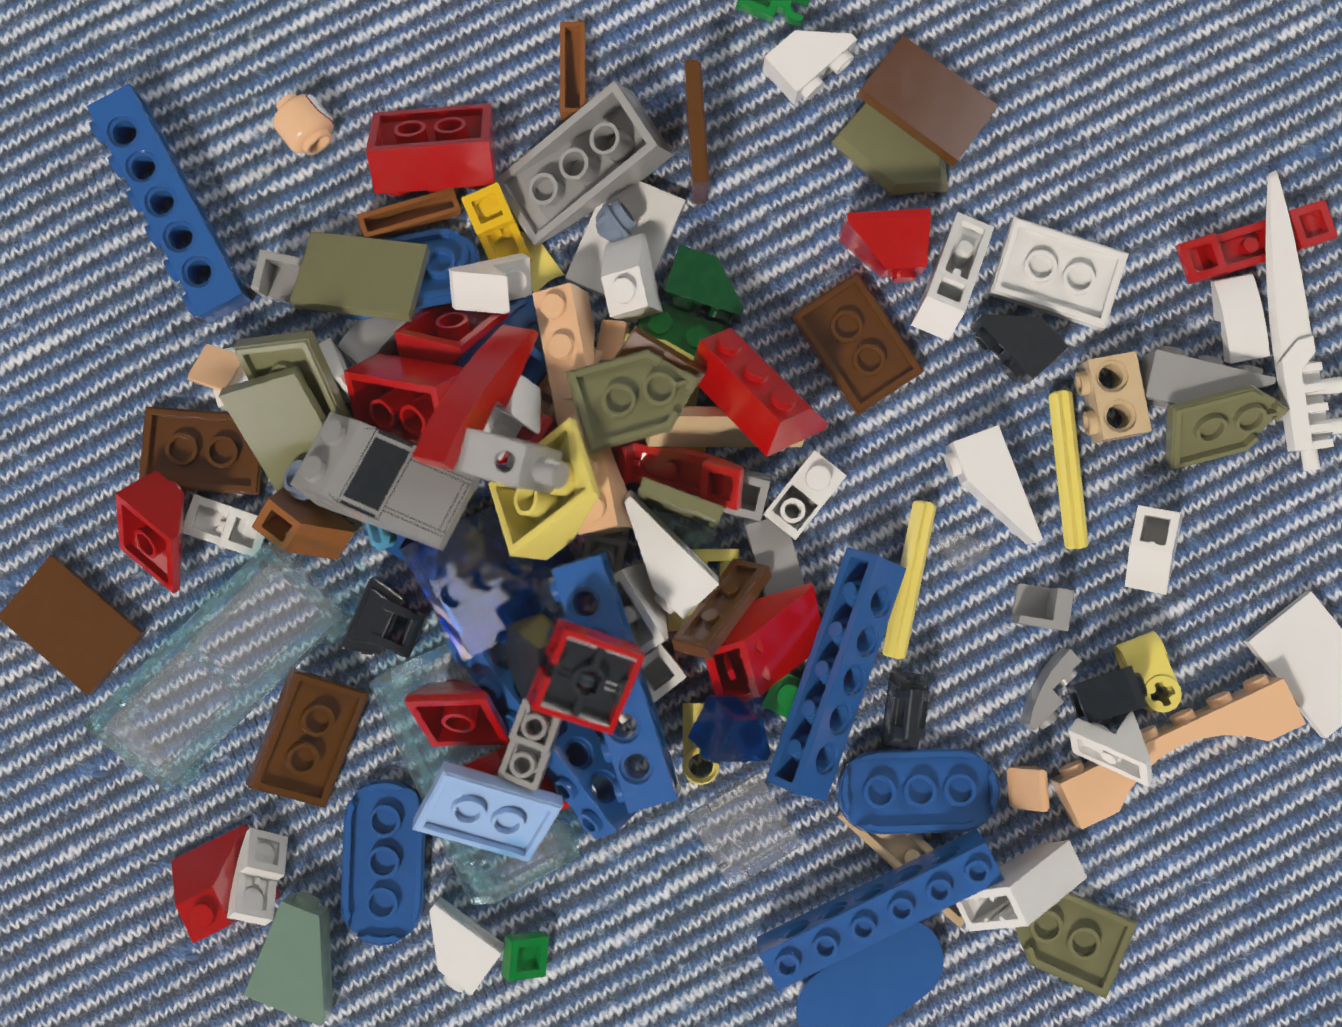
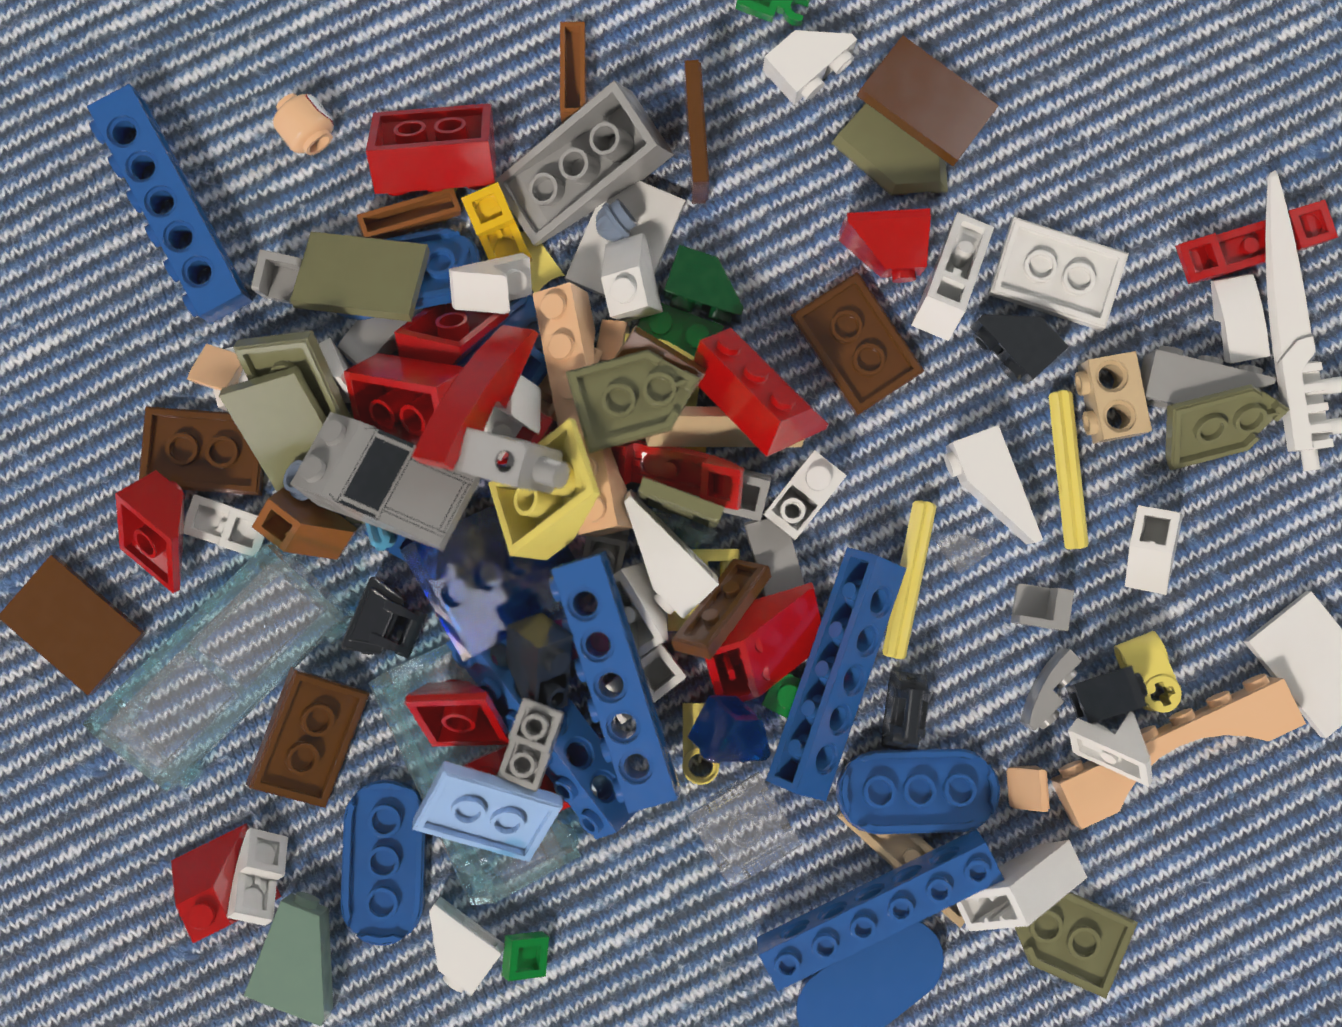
piece [526,618,645,735] -> none

